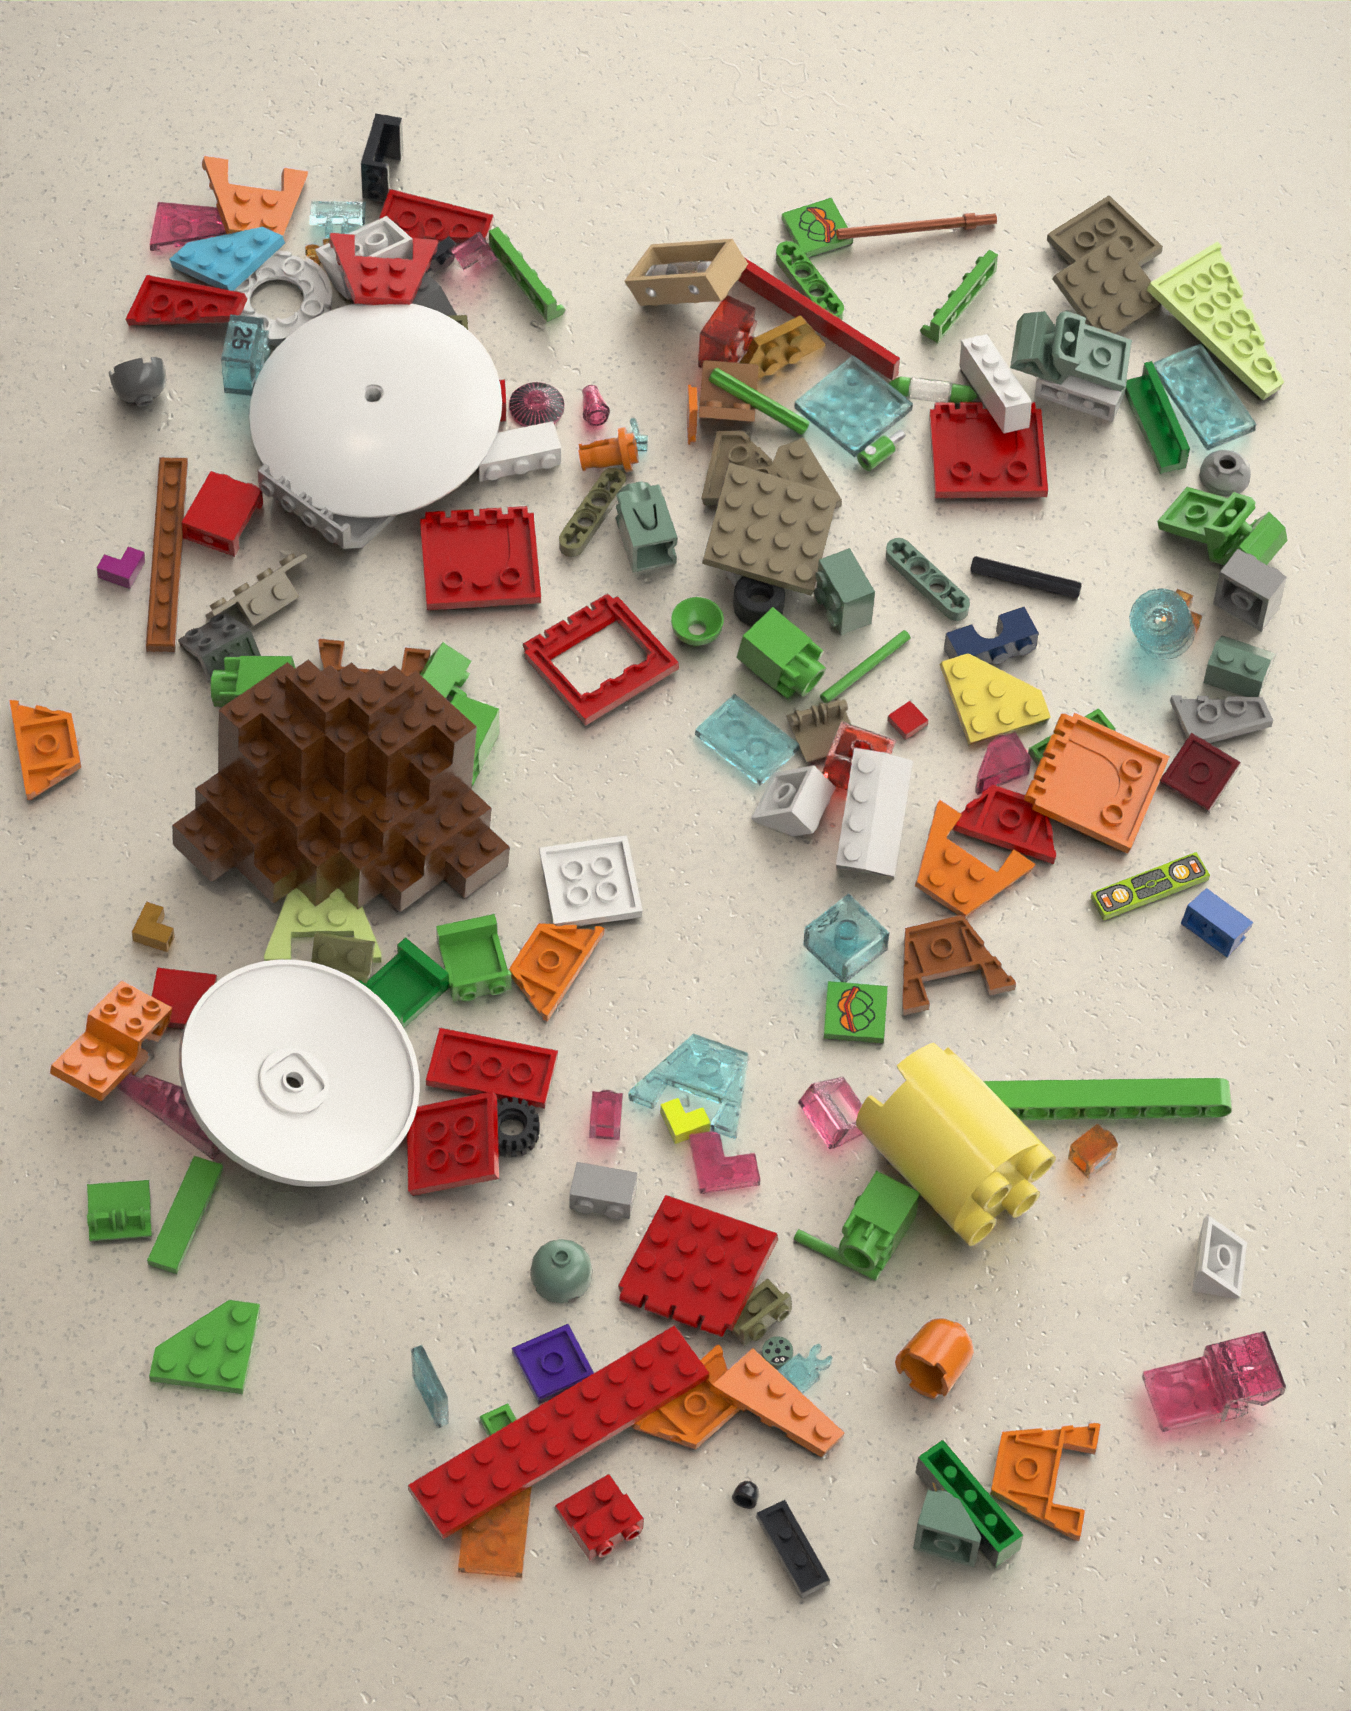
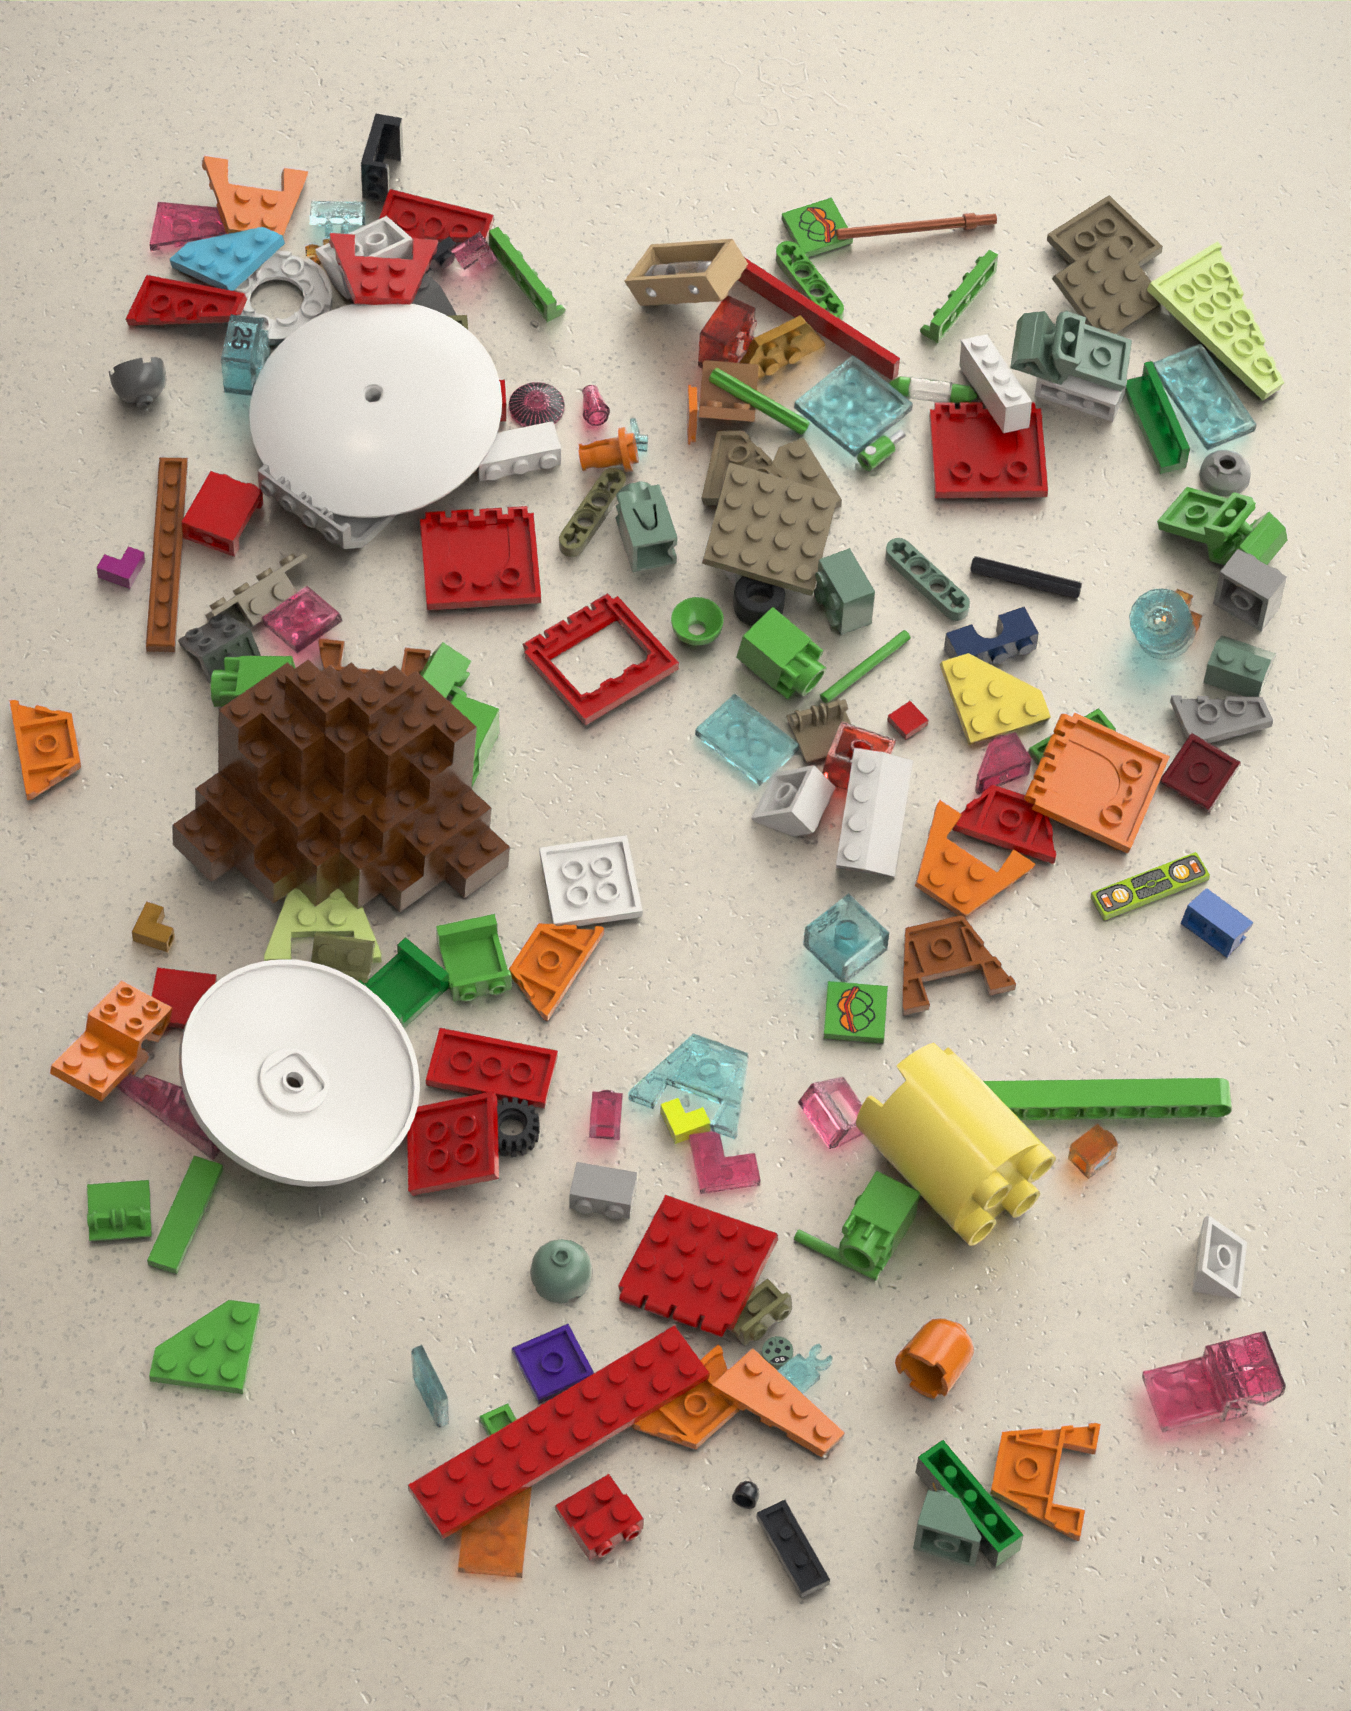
none -> clear pink plate [262,586,343,654]

